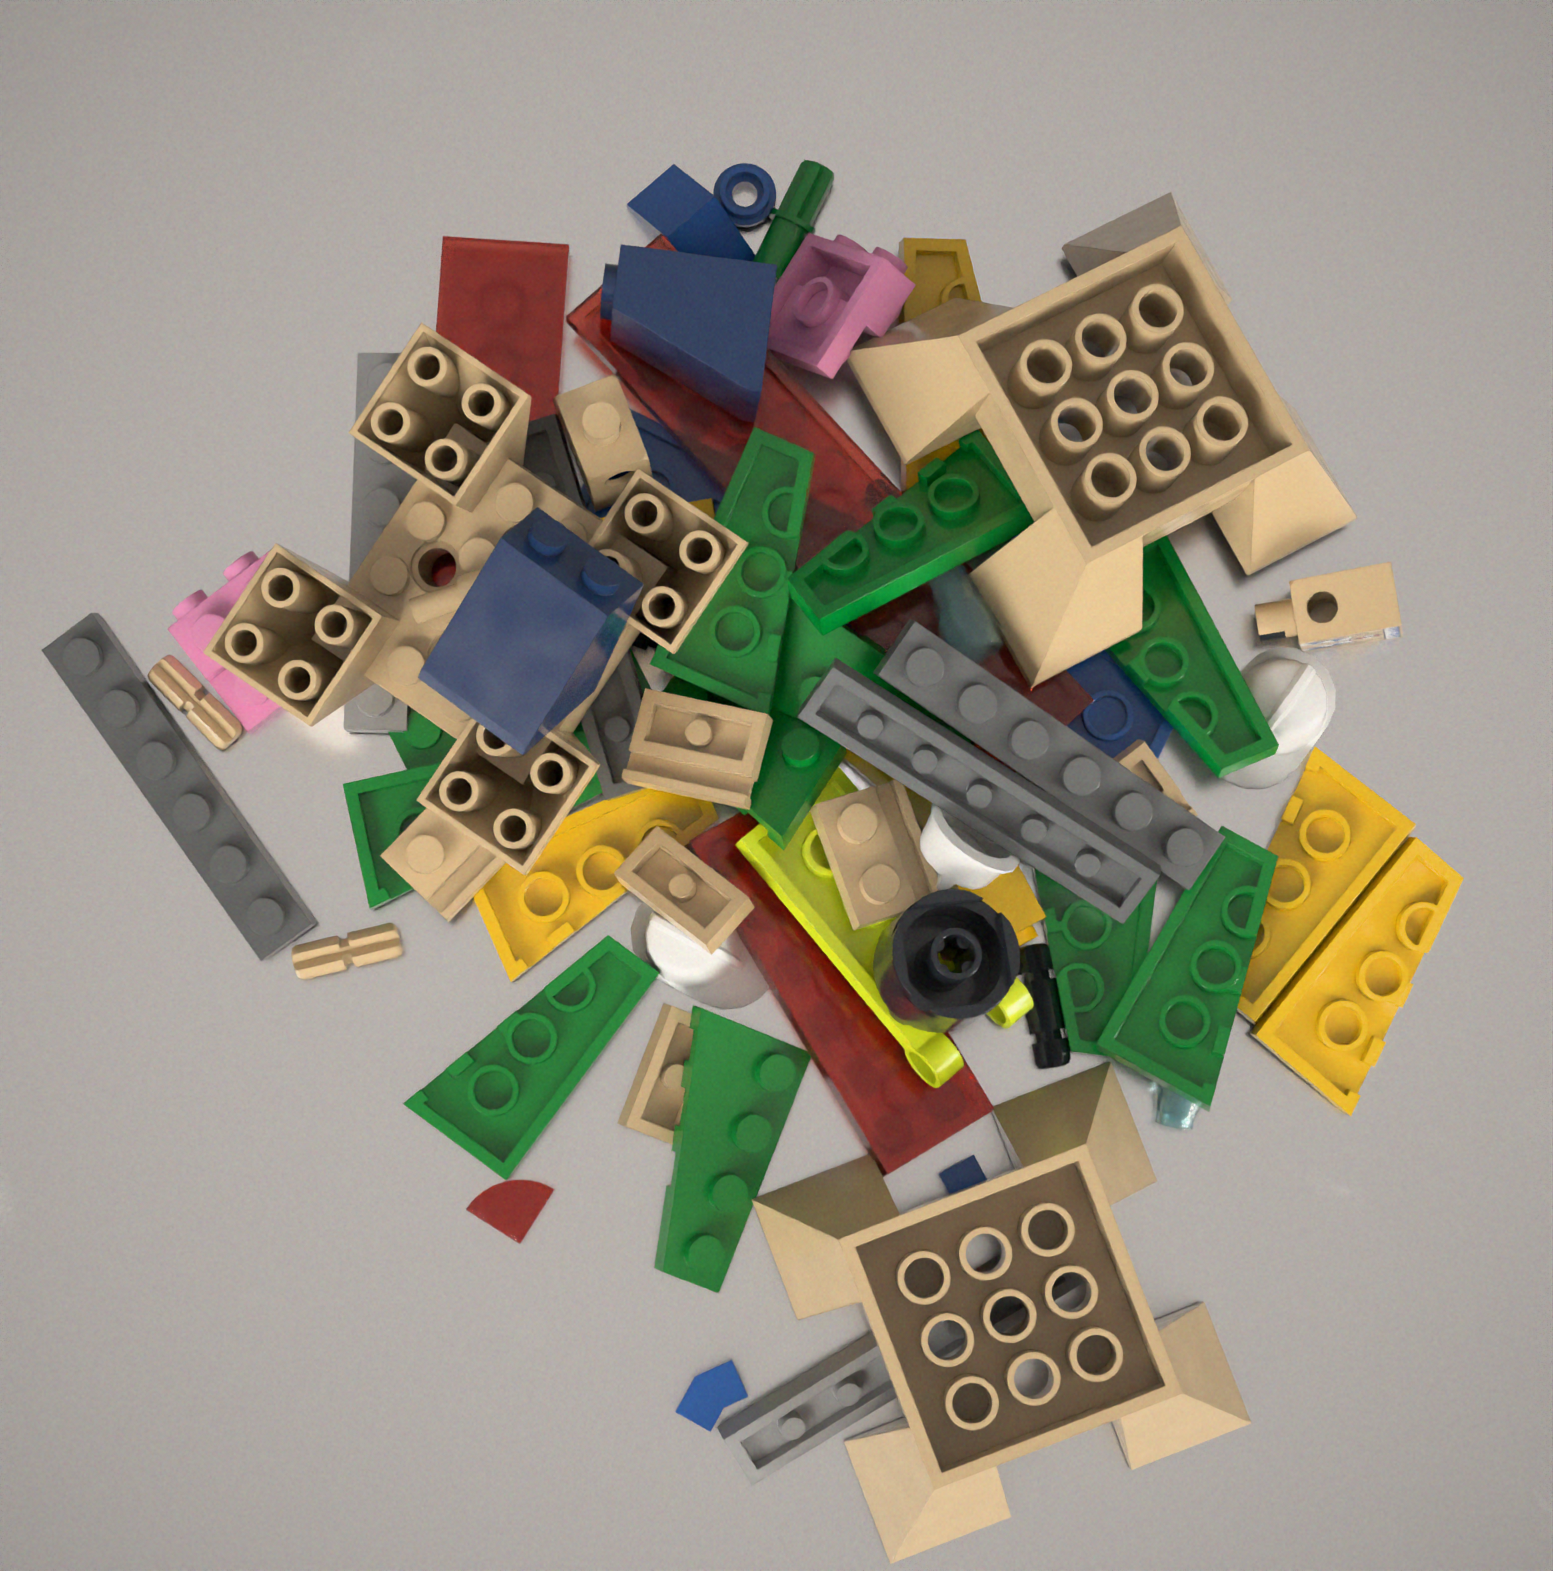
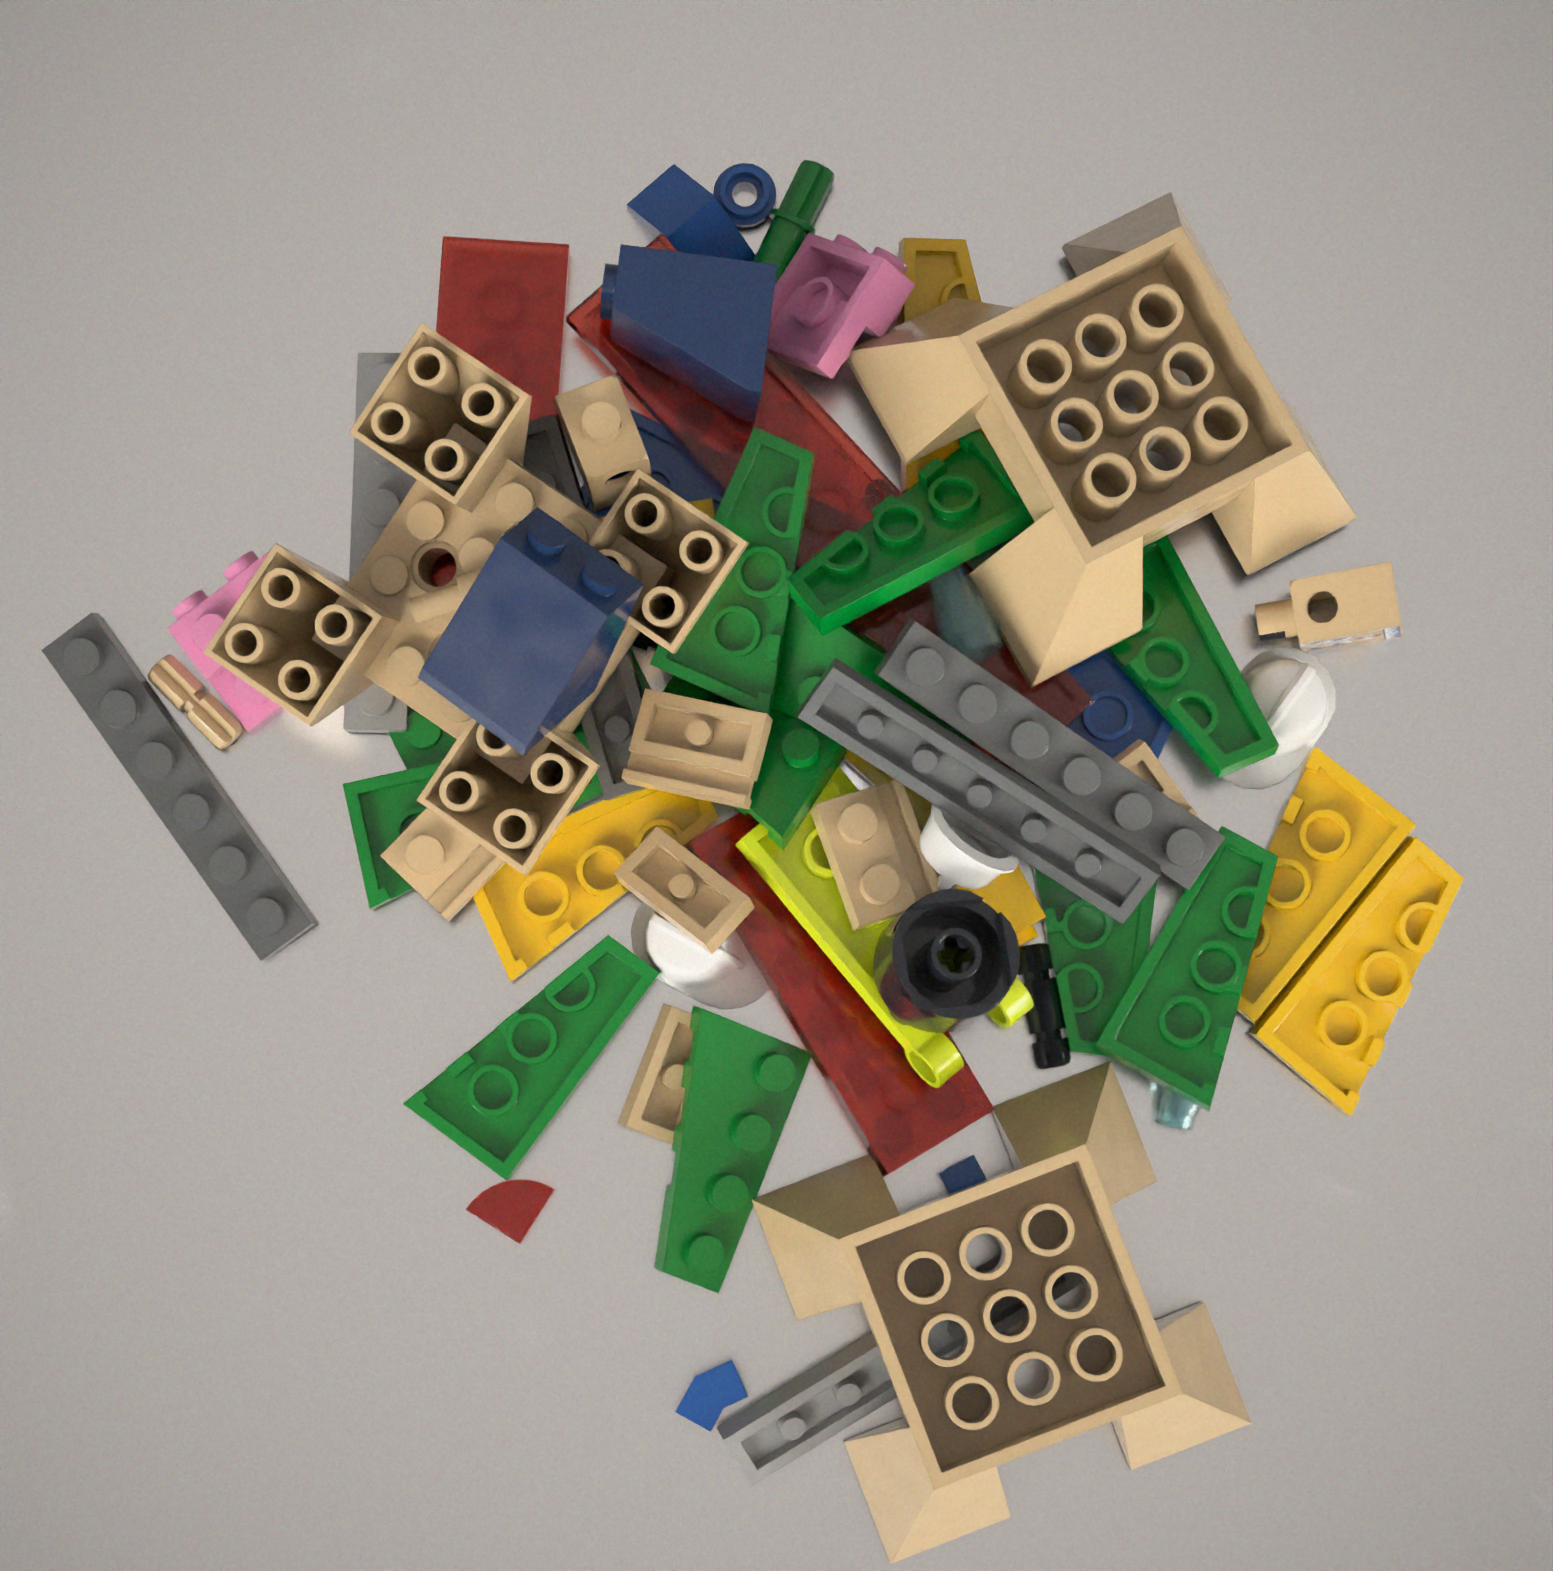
tan piece [291,923,402,979] -> none

